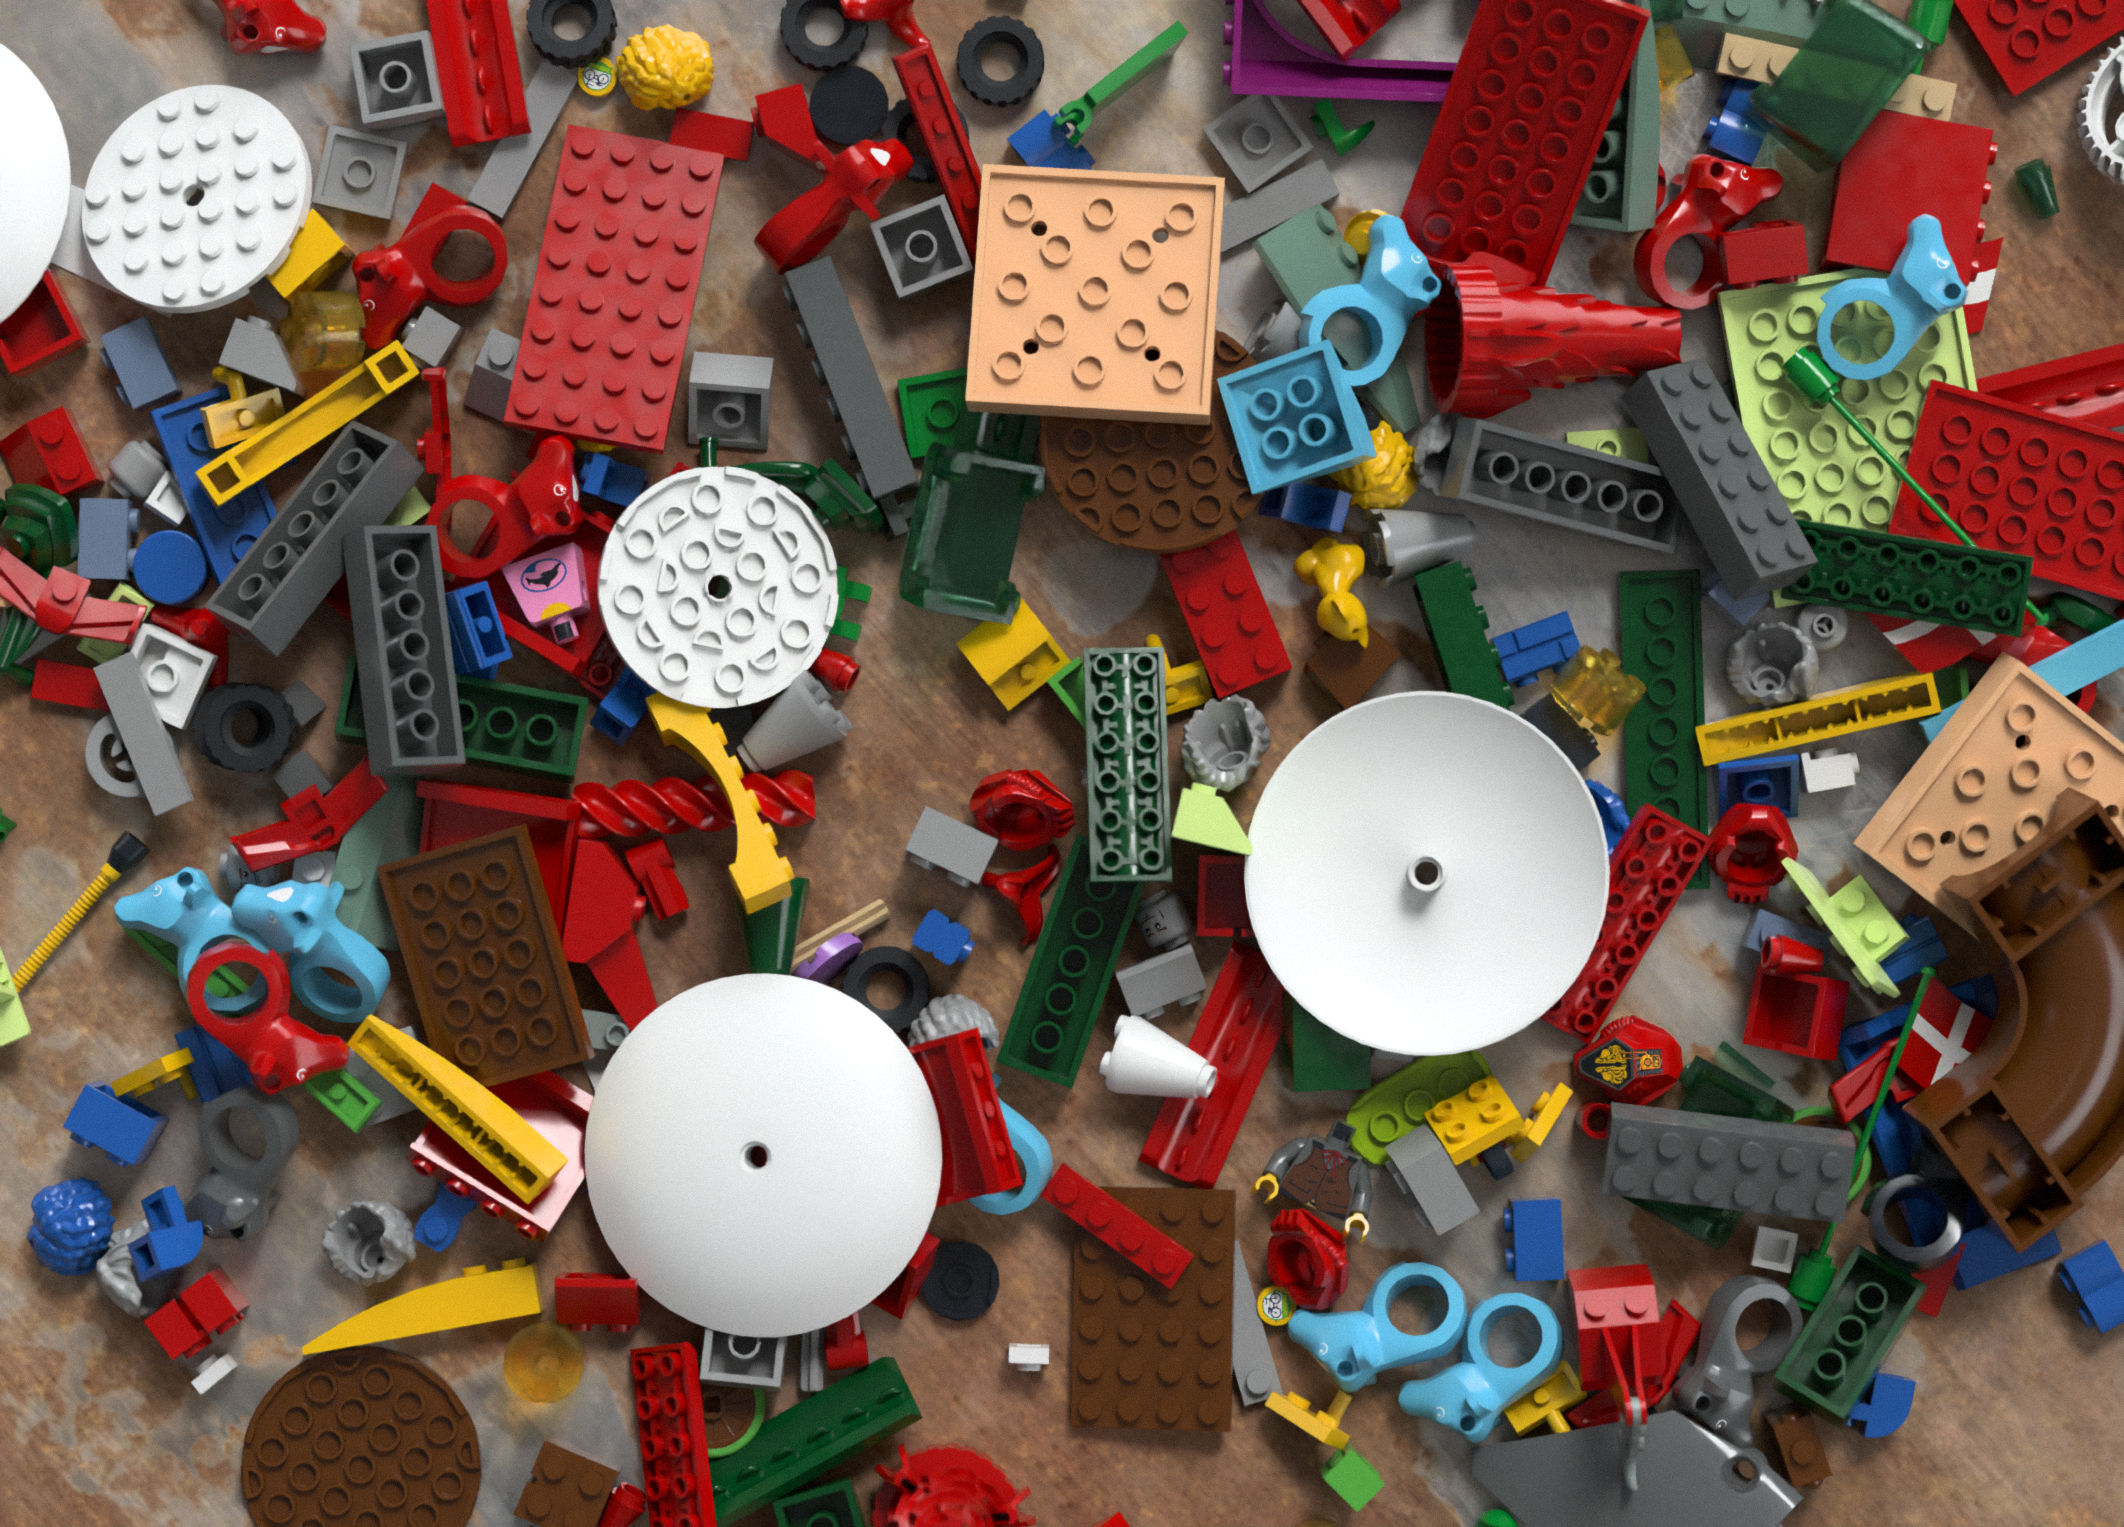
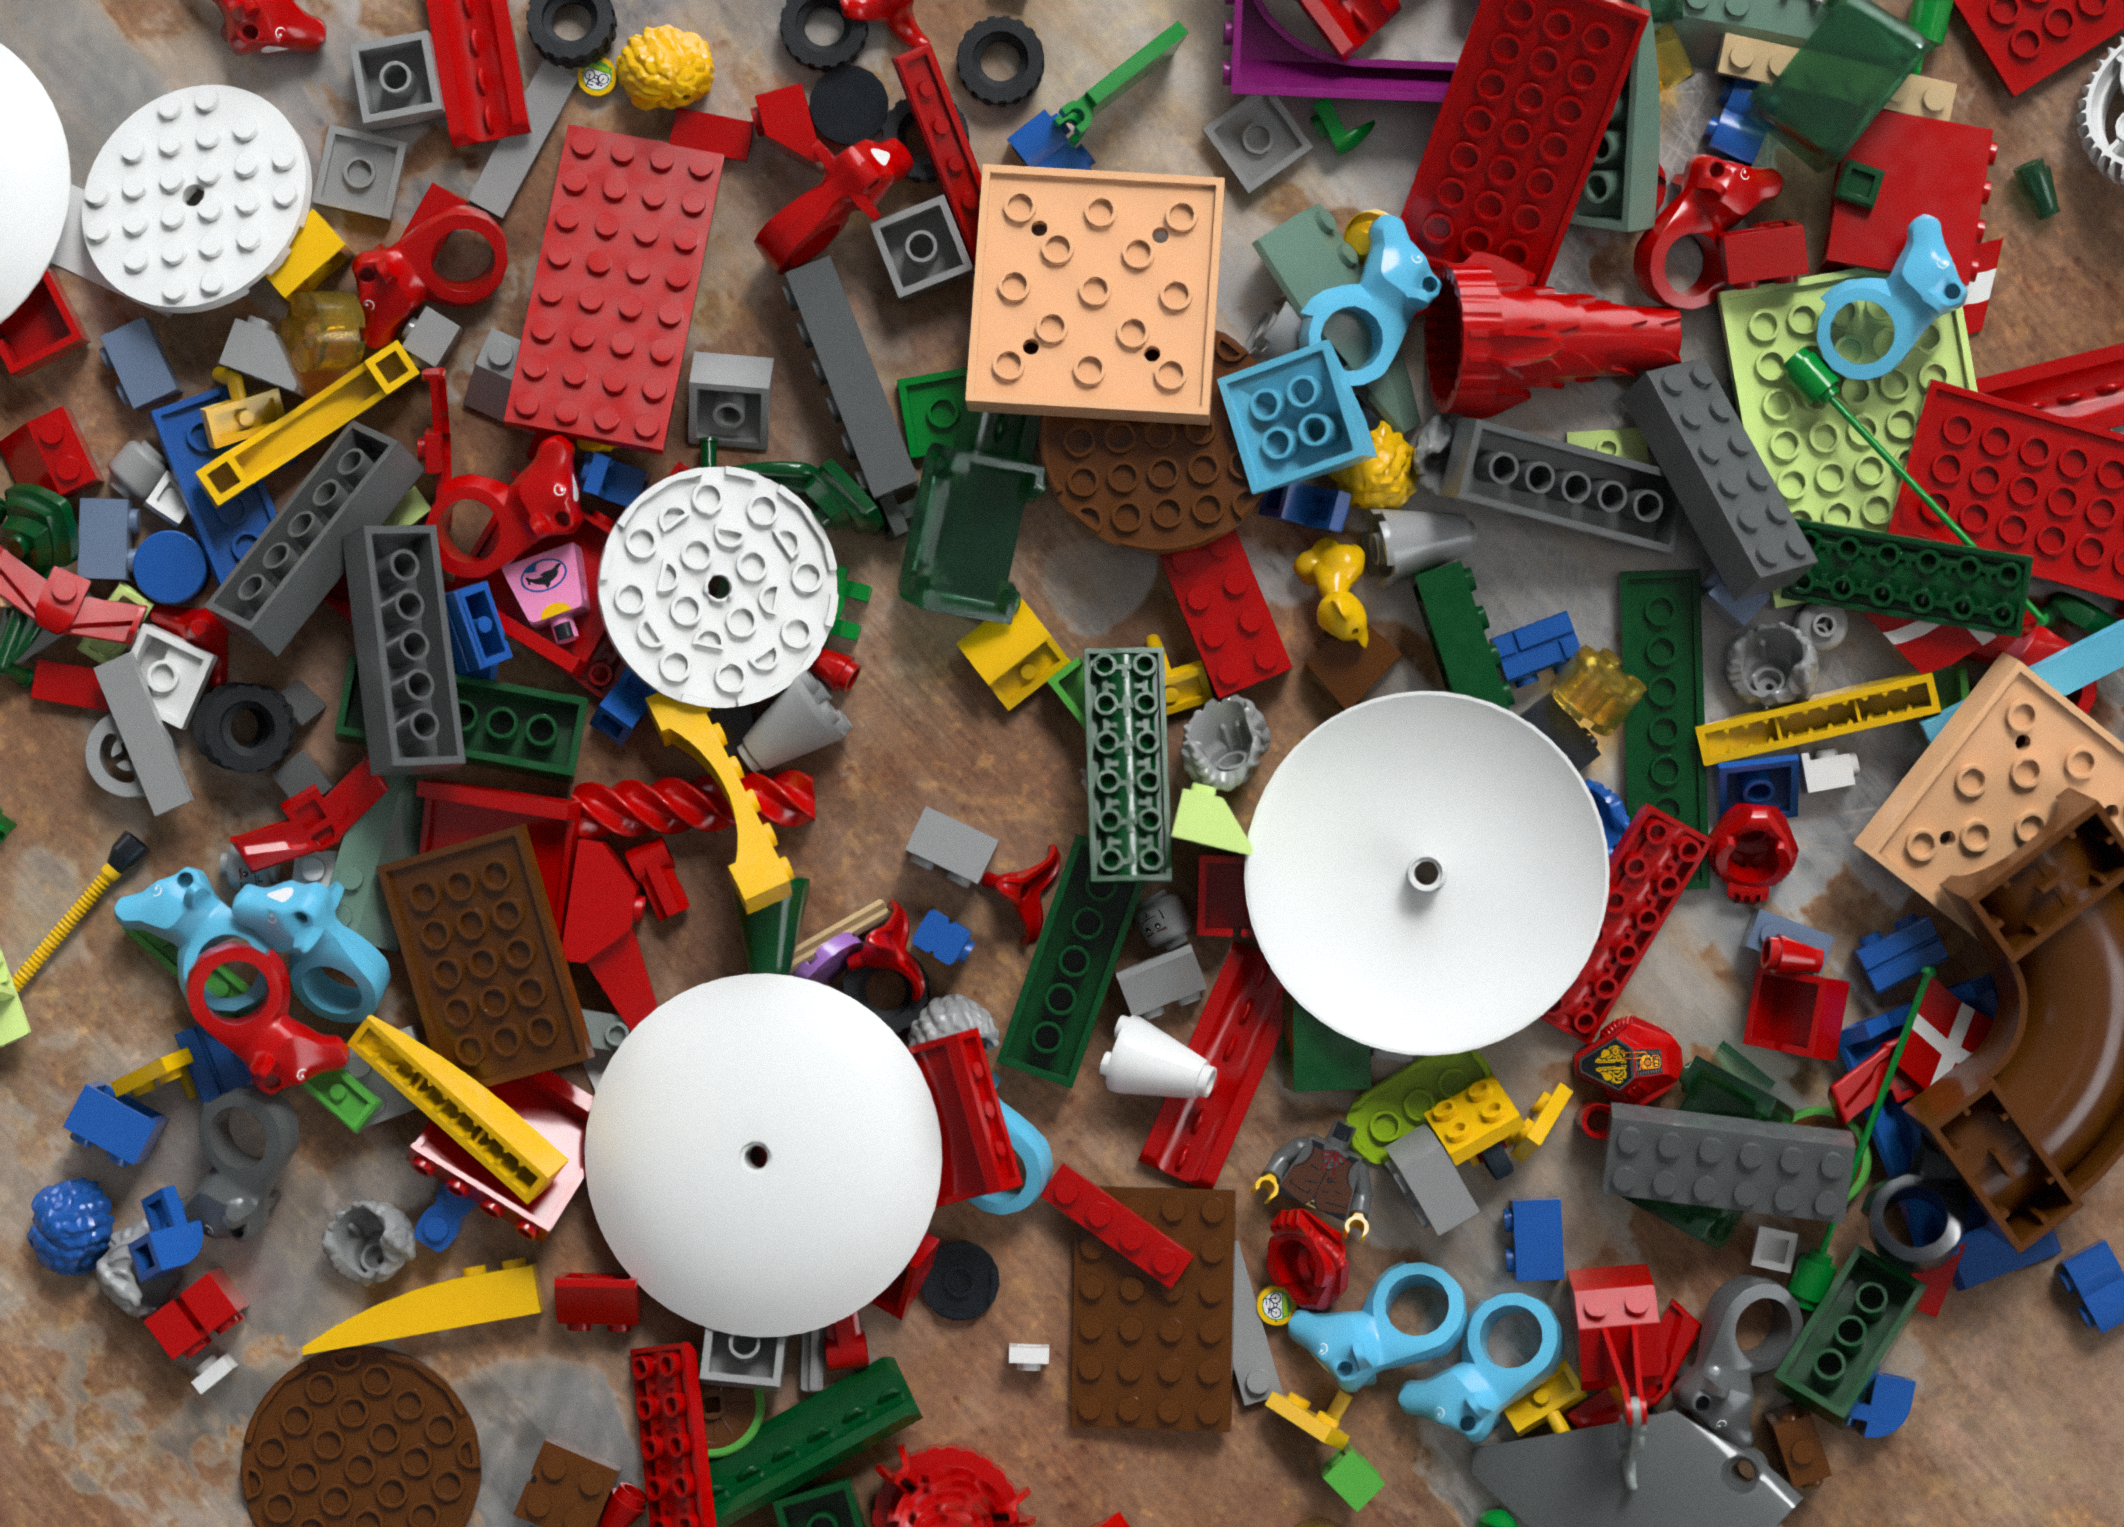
clear yellow brick [503,1319,588,1404] -> none
red helmet [969,769,1076,851] -> none
light grey tile [1221,158,1340,254] -> none
yellowish green bracket [1781,857,1910,999] -> none
none -> red piece [847,900,925,1002]
none -> dark green tile [1833,159,1885,211]

